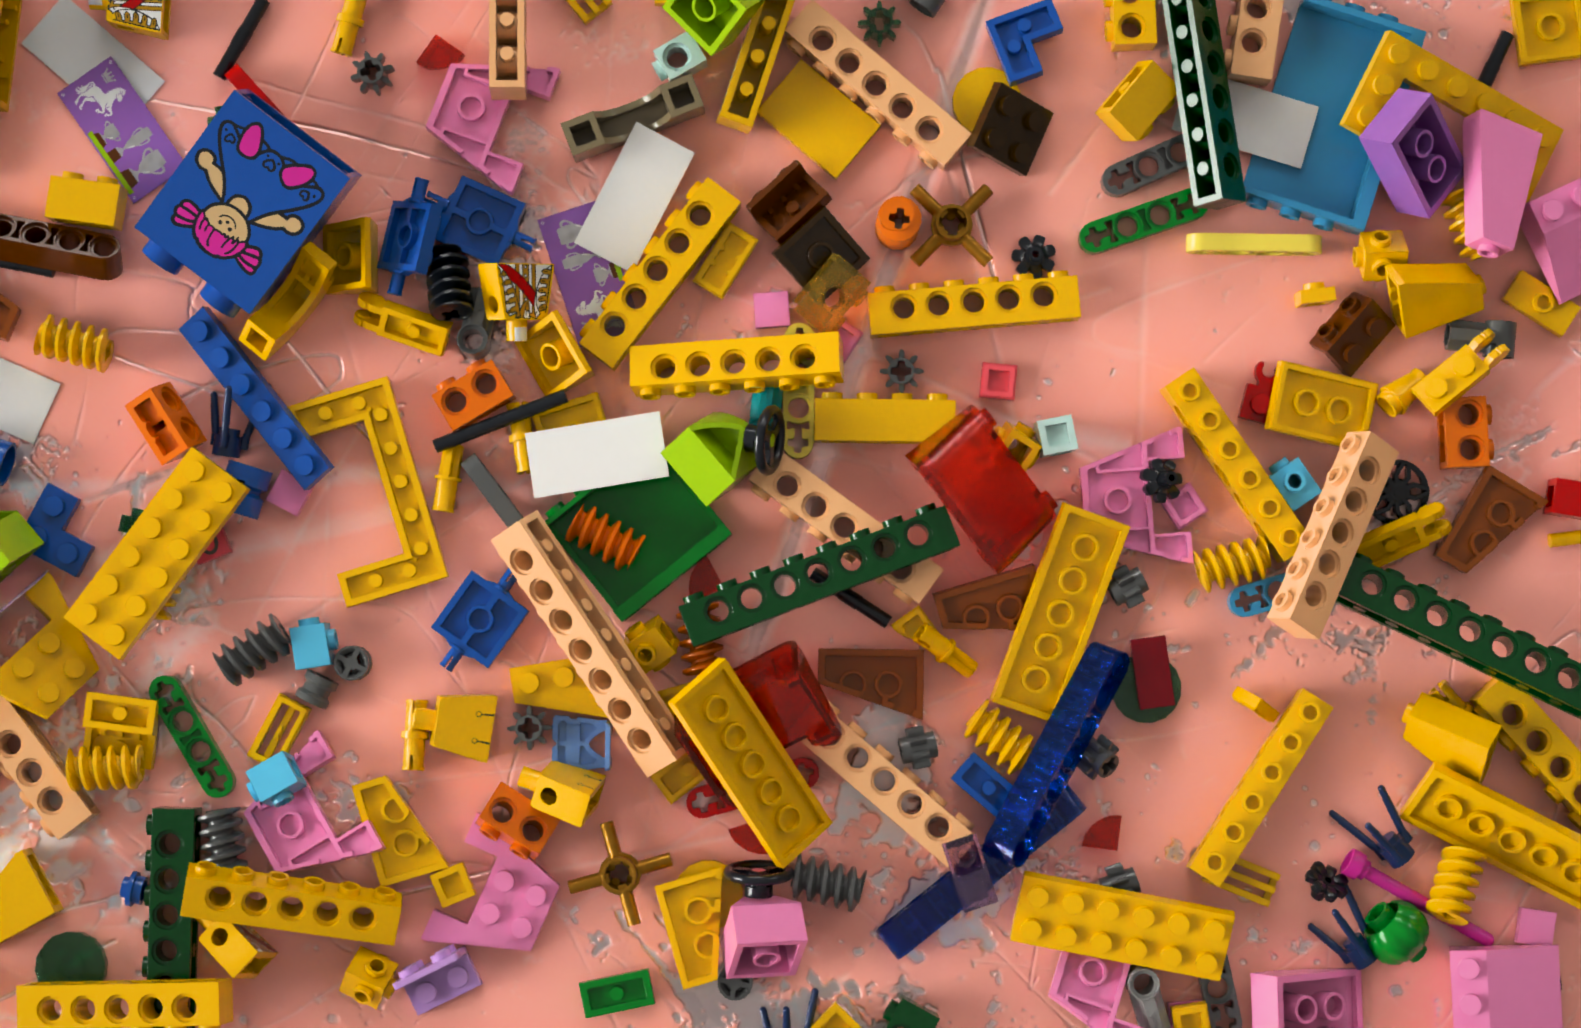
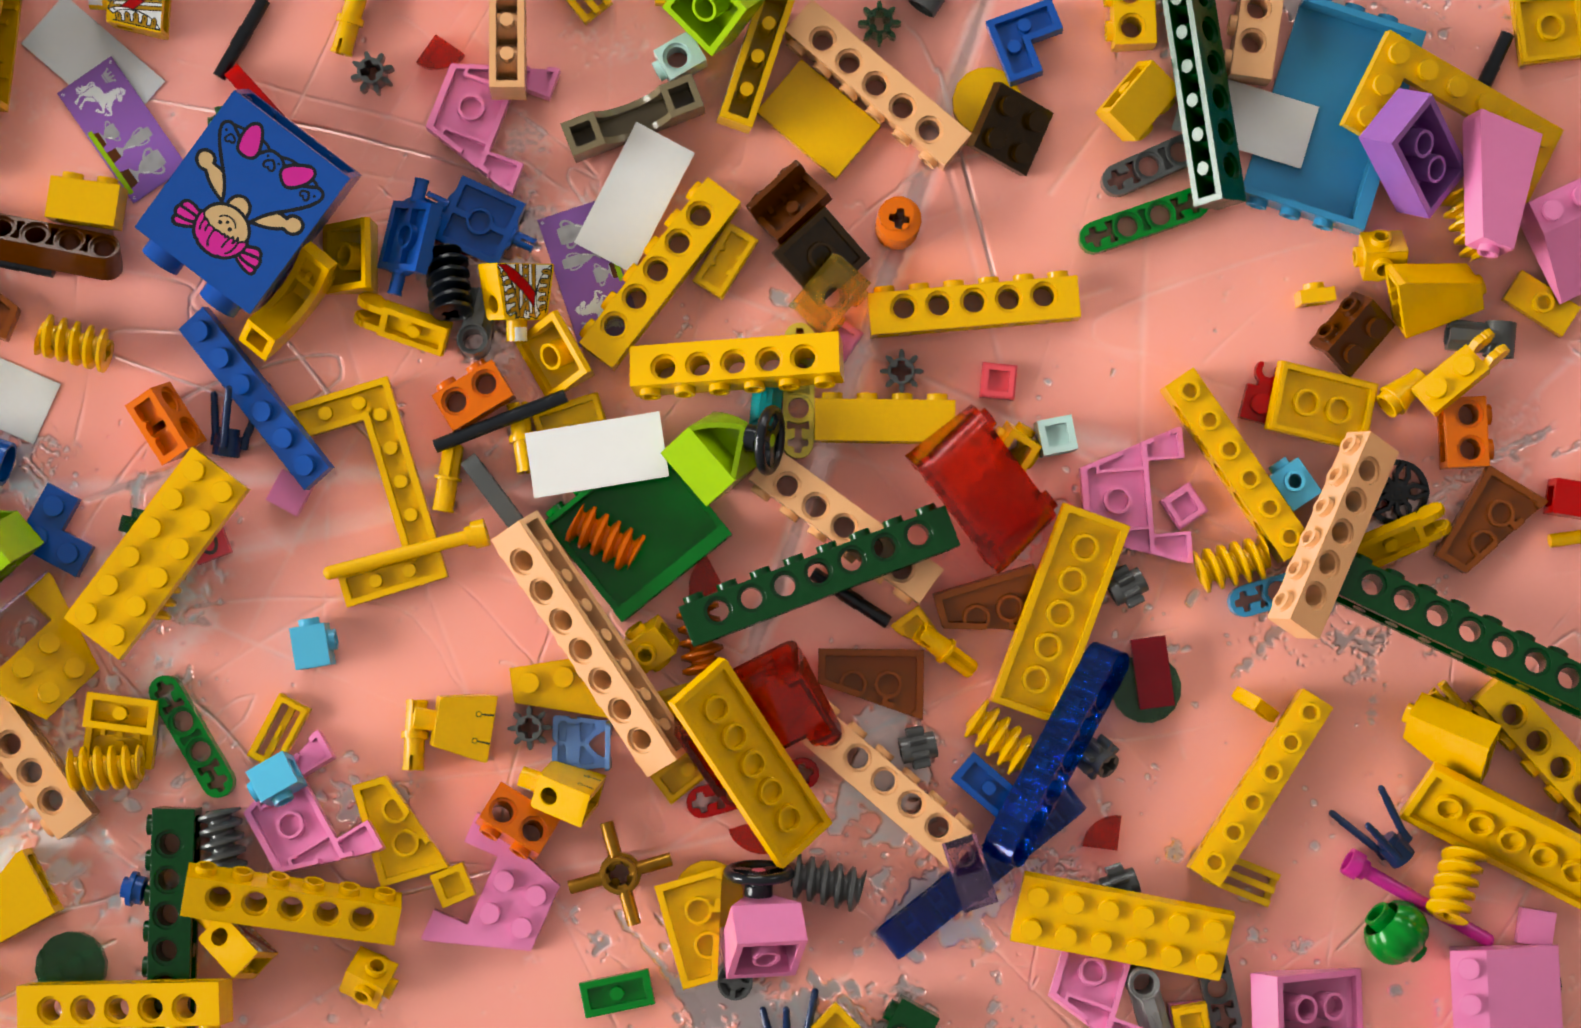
dark grey piece [212,613,292,686] -> none
blue wheel [225,459,273,520] -> none
dark grey wheel [295,669,339,710] -> none
dark grey wheel [334,646,373,681] -> none
lavender bracket [392,944,483,1016] -> none
blue plate [431,567,530,672] -> none
bright pink tile [753,291,790,329] -> none
pearl gold bar [910,184,993,267] -> none
black plant [1011,235,1056,279] -> none
black plant [1139,458,1183,504] -> none
light yellow beam [1186,233,1322,256] -> none
black plant [1305,861,1349,903] -> none
dark blue plant [1308,884,1377,970] -> none
none -> yellow piece [323,518,491,580]

